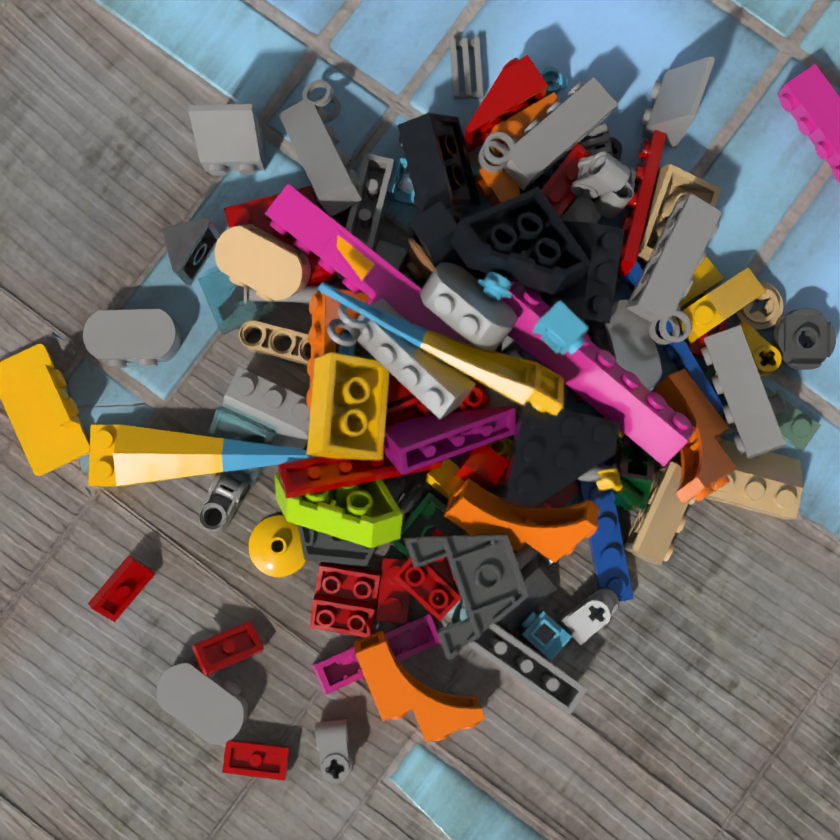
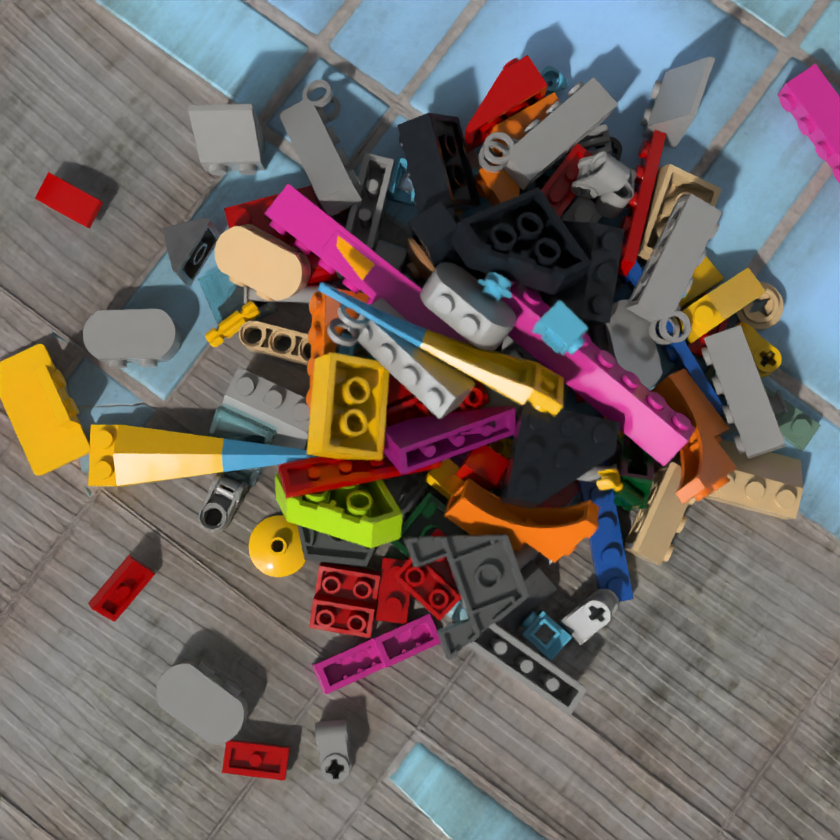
red plate [192,621,264,677] -> none
orange arch [354,631,486,743] -> none
light grey tile [450,37,483,100] -> none
dark grey plate [773,308,836,370] -> none
none -> red slope [35,172,104,229]
none -> yellow axle [205,301,261,348]

